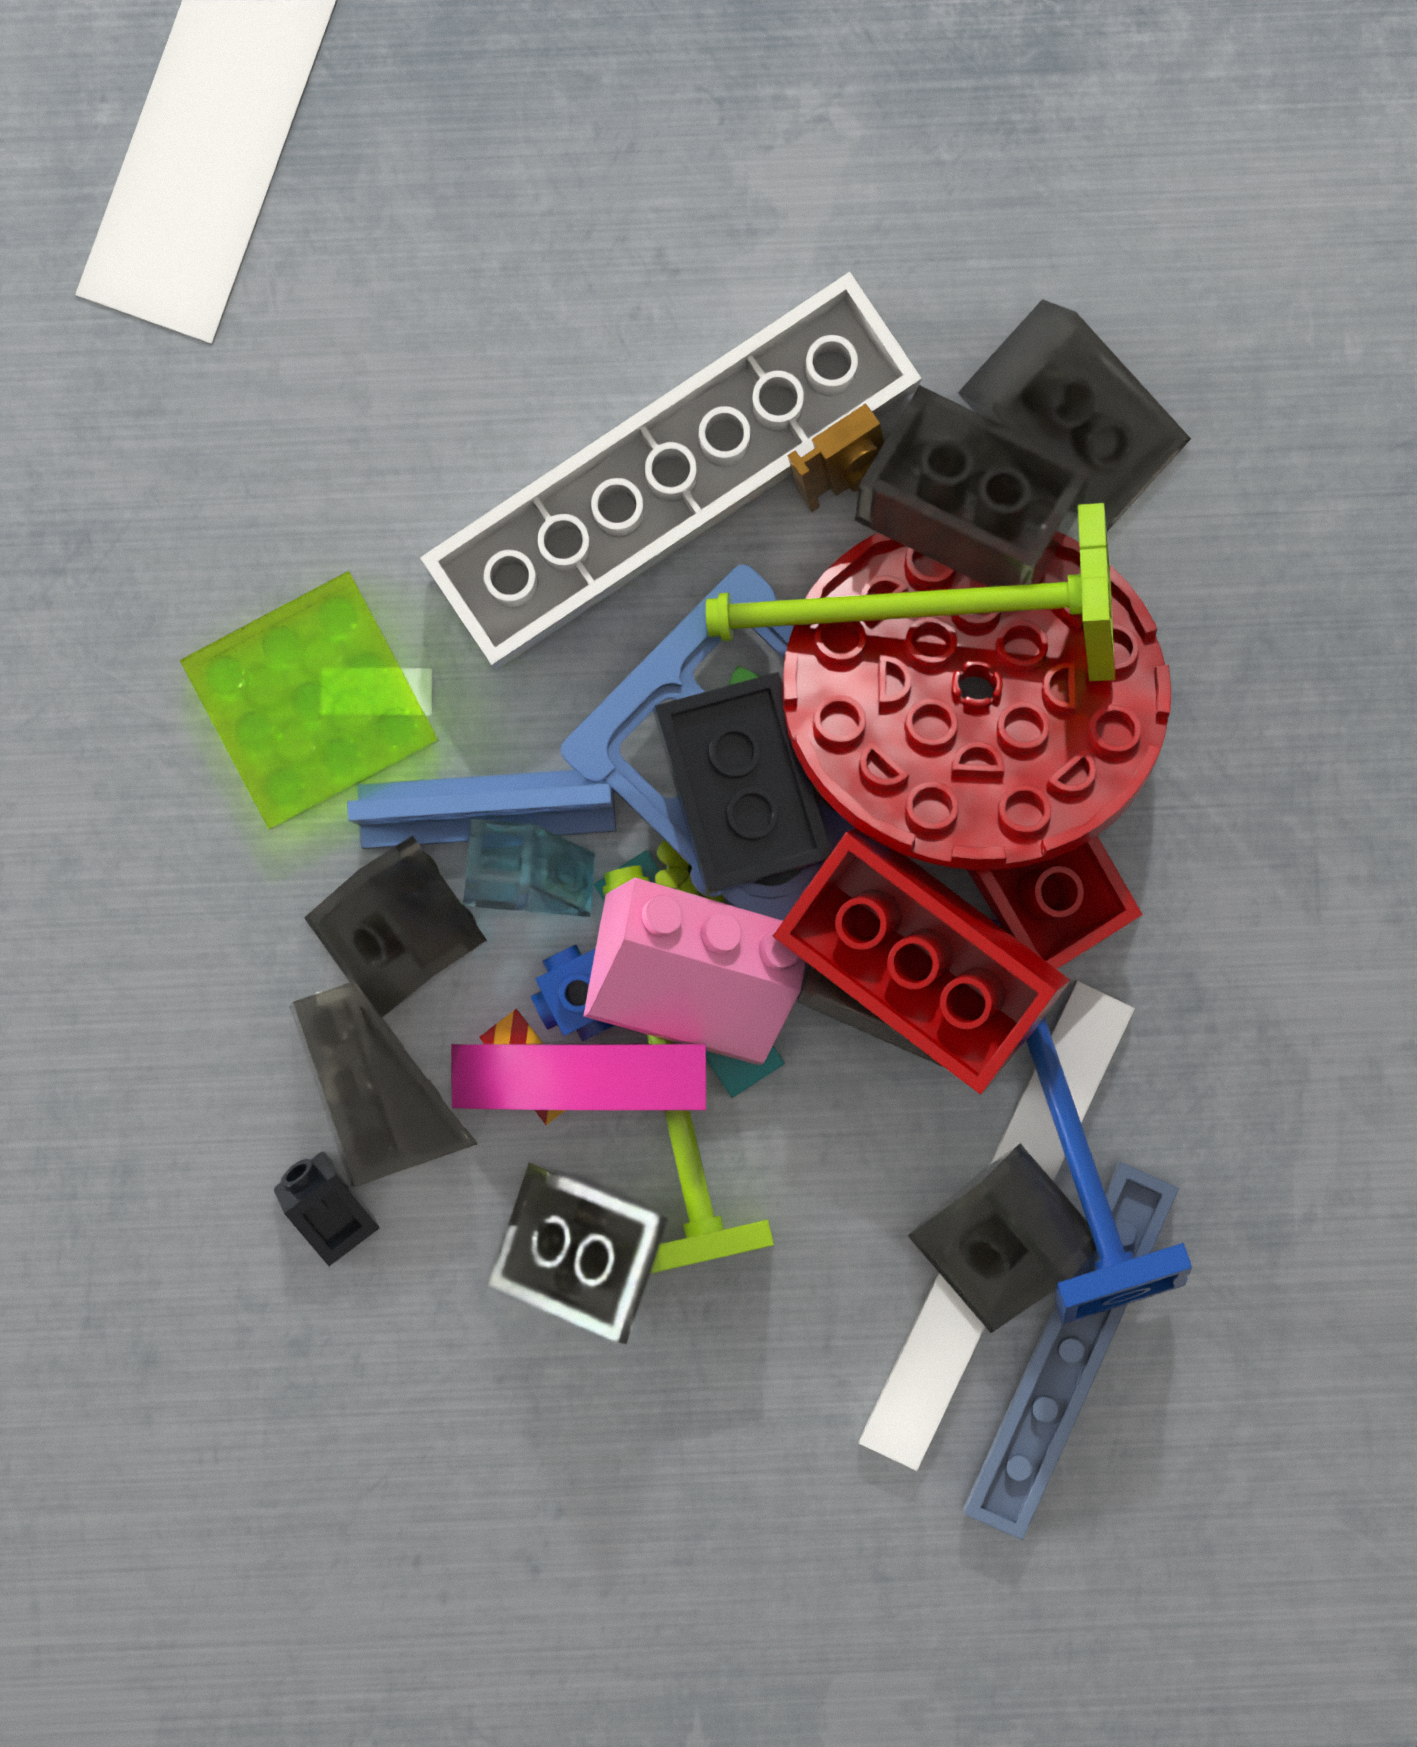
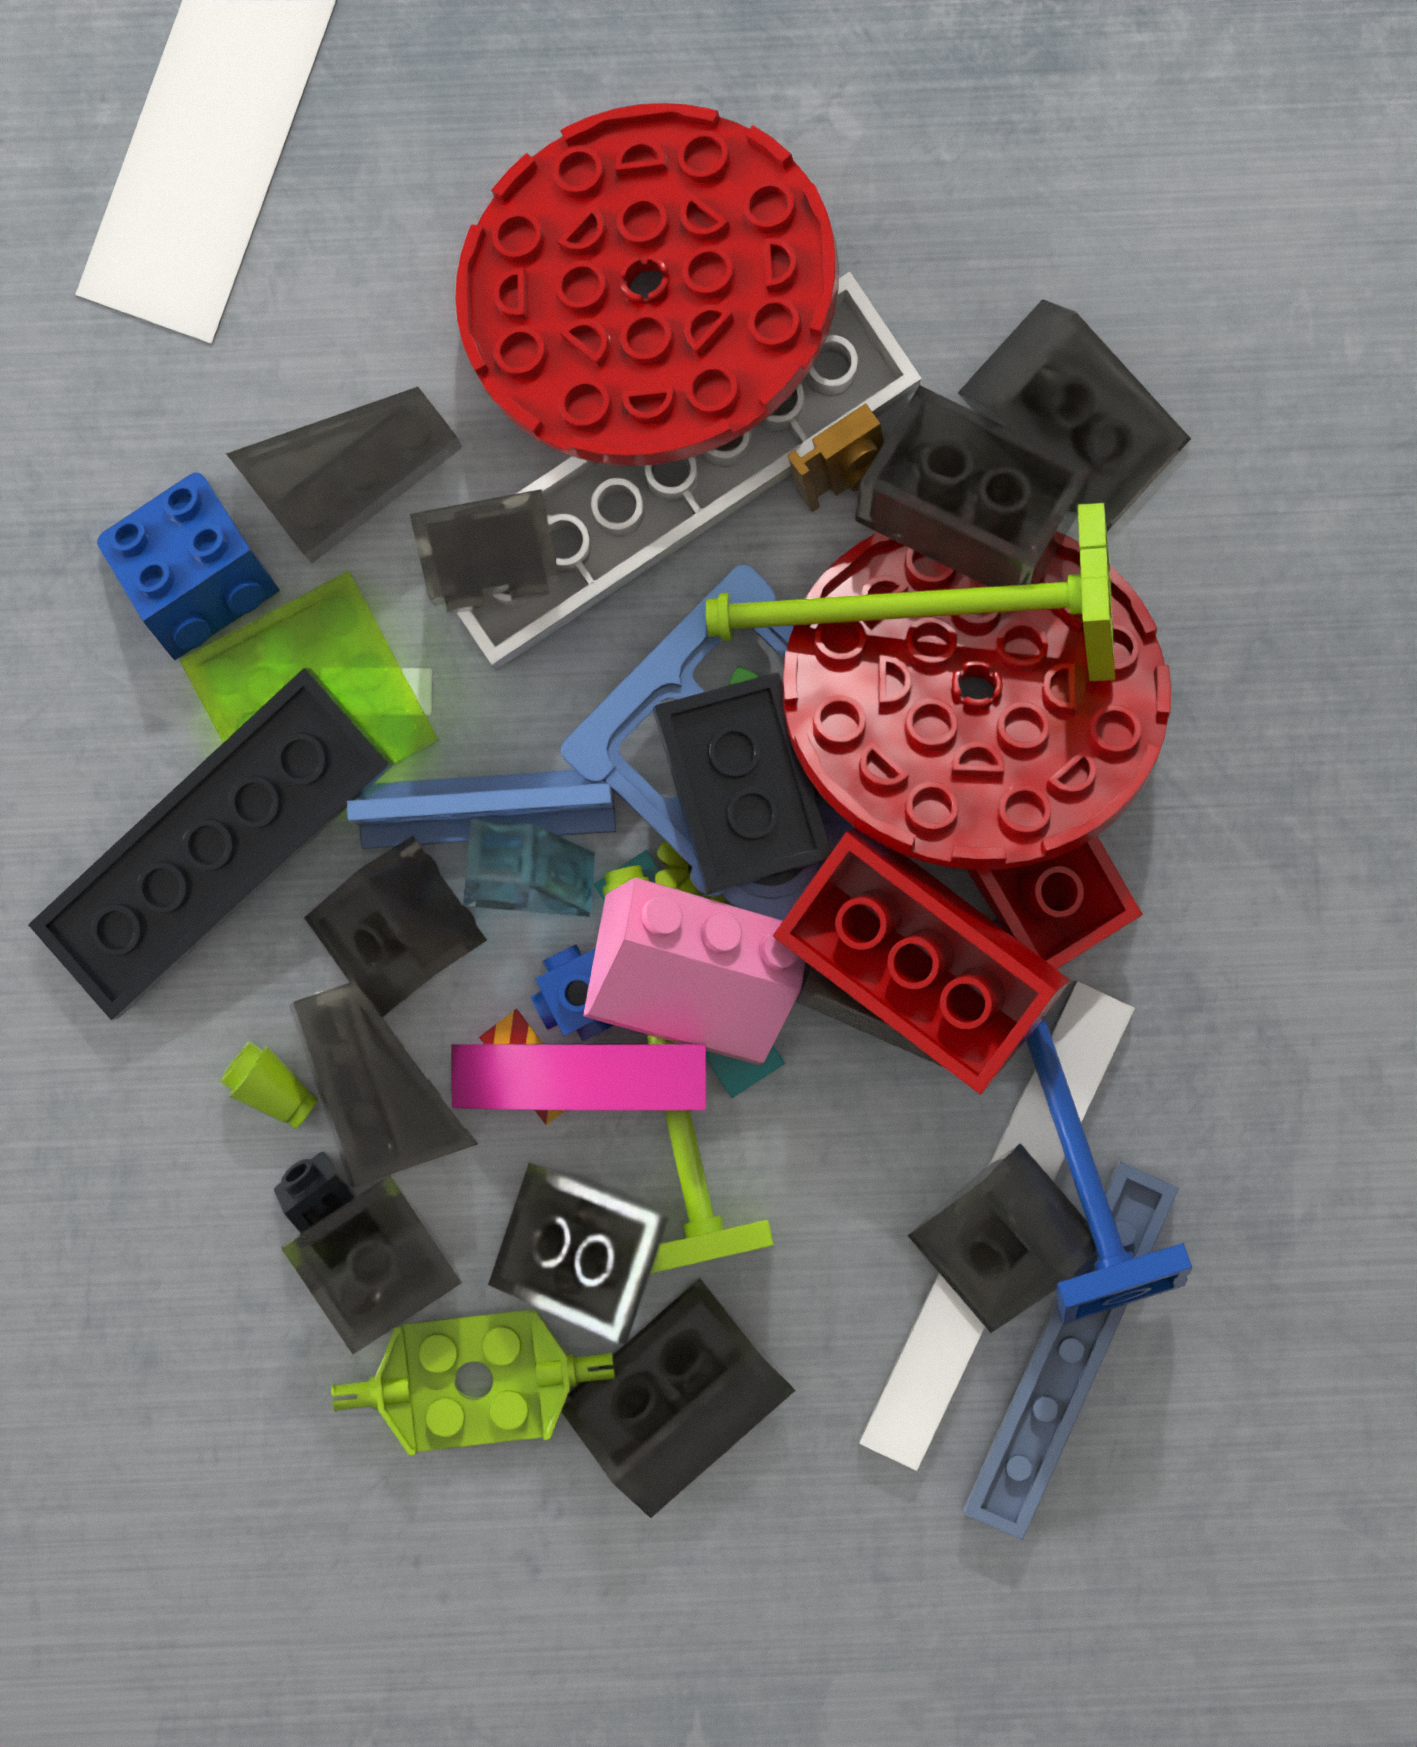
none -> black plate [28,668,395,1021]
none -> blue bracket [97,473,280,661]
none -> lime cone [219,1041,318,1129]
none -> clear smoke wedge [226,387,462,563]
none -> clear smoke slope [281,1175,462,1354]
none -> lime plate [331,1309,615,1456]
none -> clear smoke slope [410,489,561,613]
none -> red plate [455,103,839,466]
none -> clear smoke slope [561,1278,796,1518]

